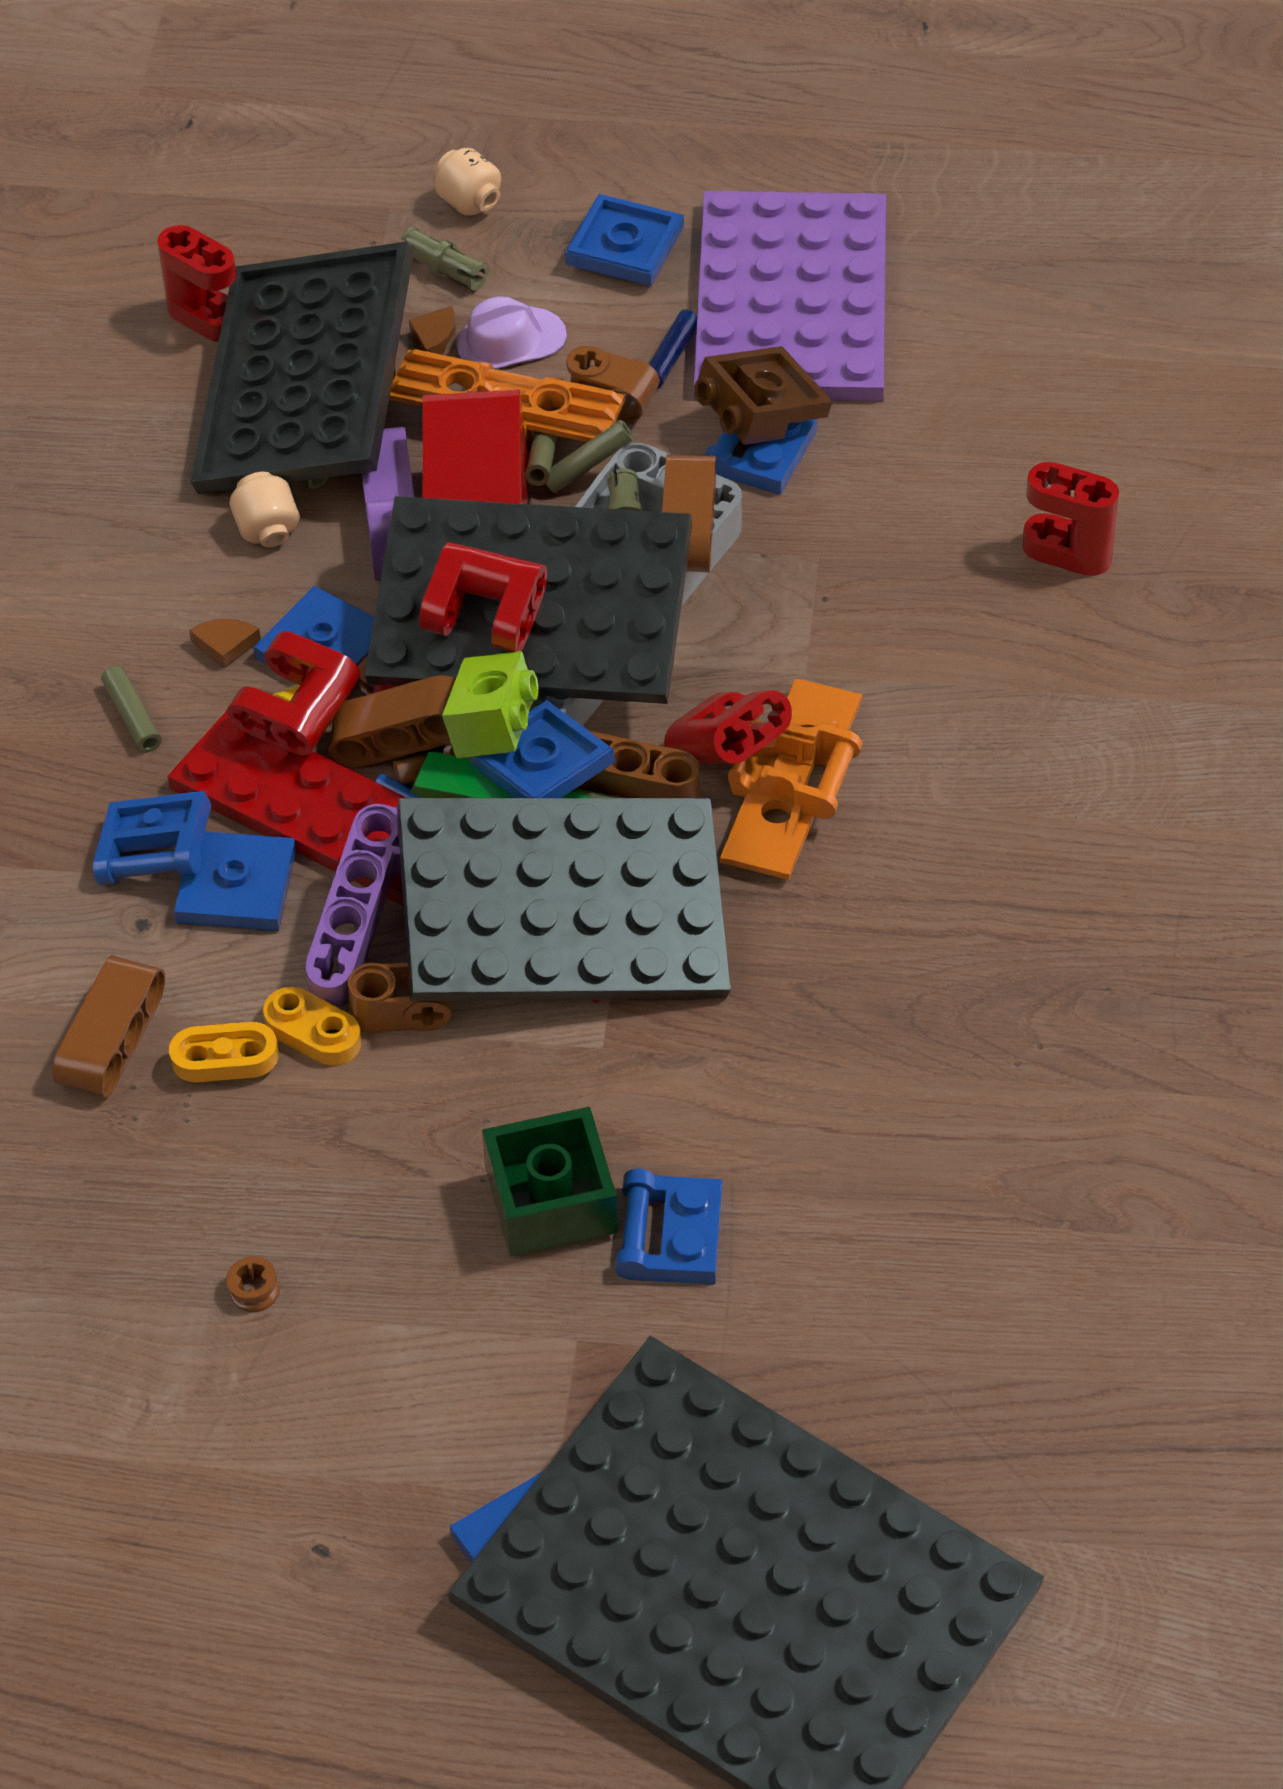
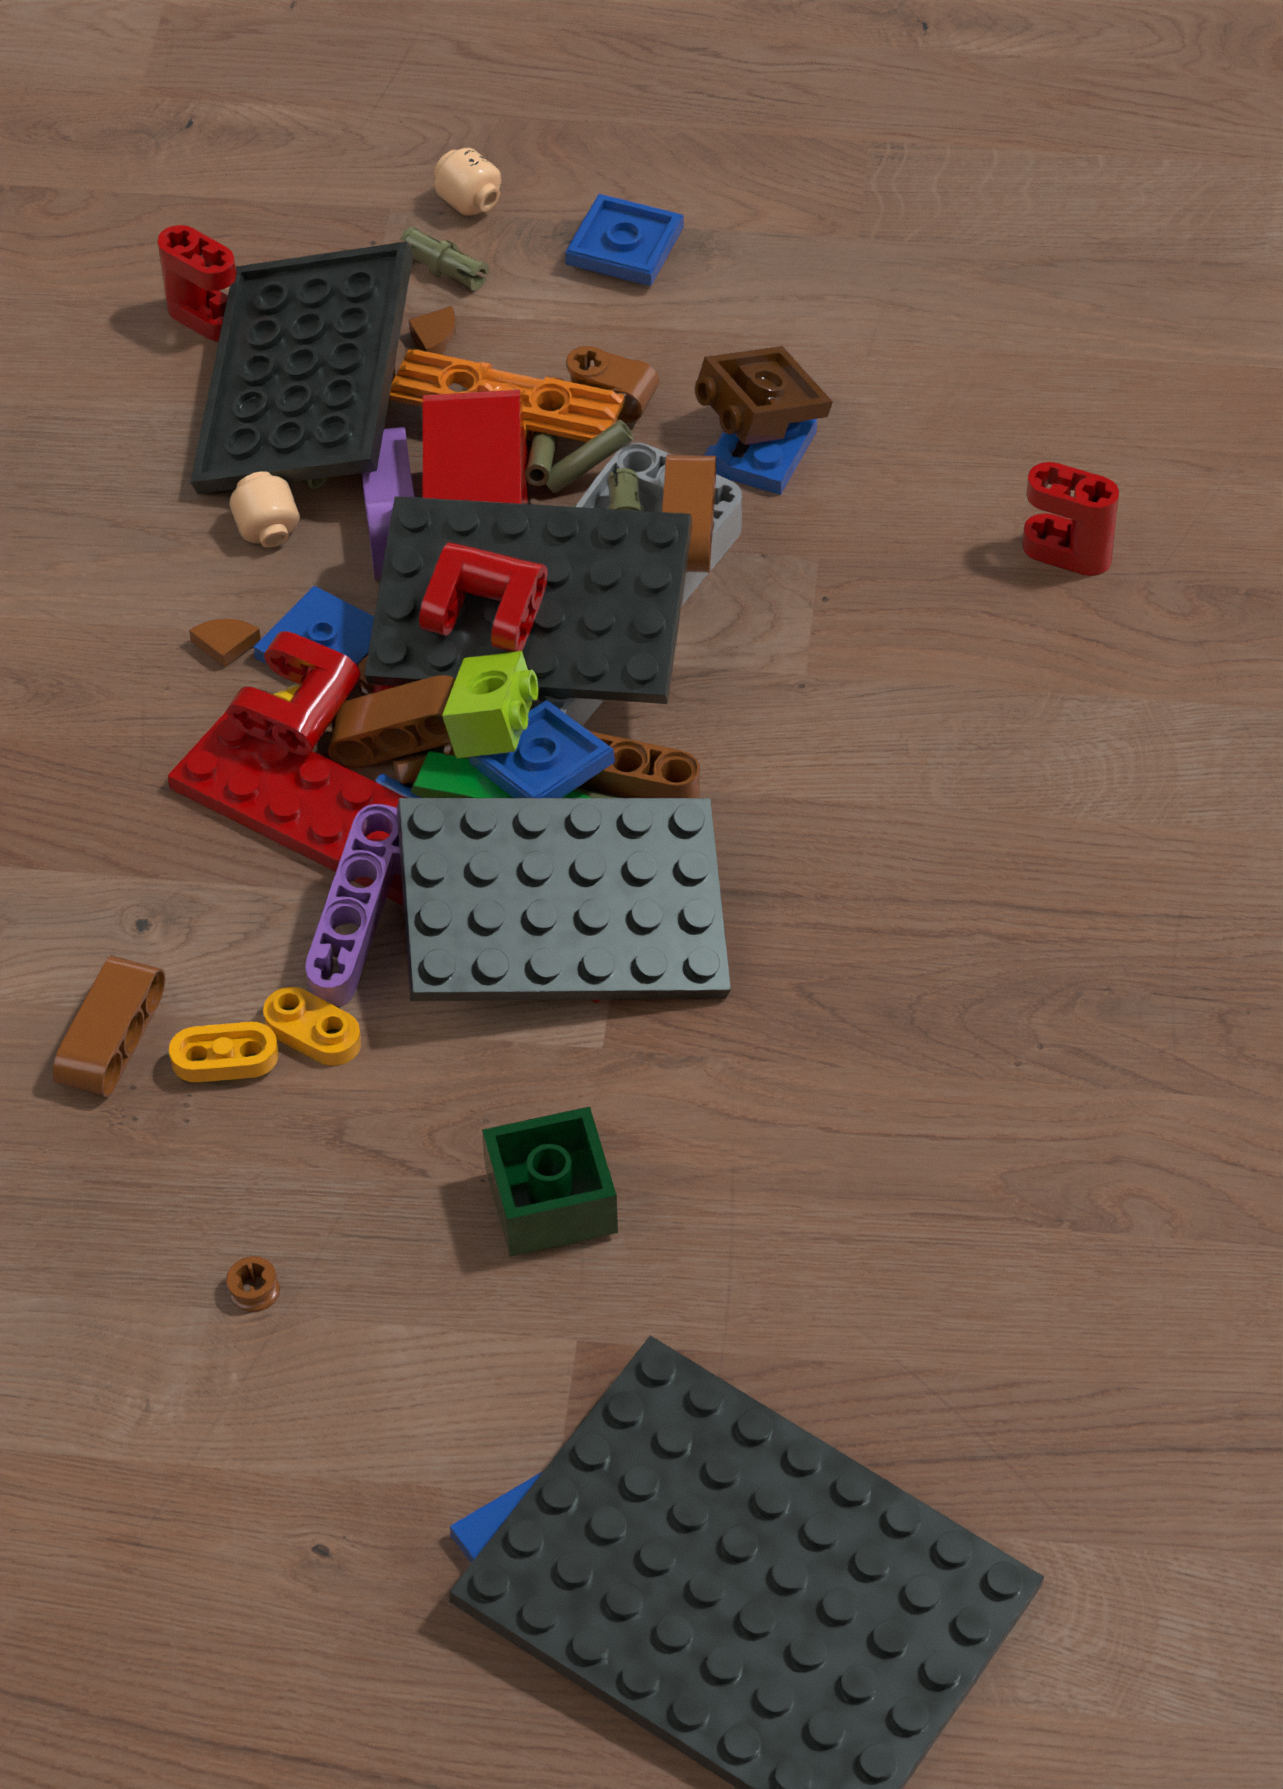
blue plate [93,791,212,885] -> none
olive piece [101,666,162,753] -> none
blue plate [174,831,296,931] -> none
dark orange piece [348,963,452,1033] -> none
lavender piece [456,296,567,369] -> none
blue plate [615,1169,722,1284] -> none
clear blue piece [648,310,698,389] -> none
red connector [664,690,792,764] -> none
medium lavender plate [694,191,886,401] -> none
orange piece [720,679,863,880] -> none

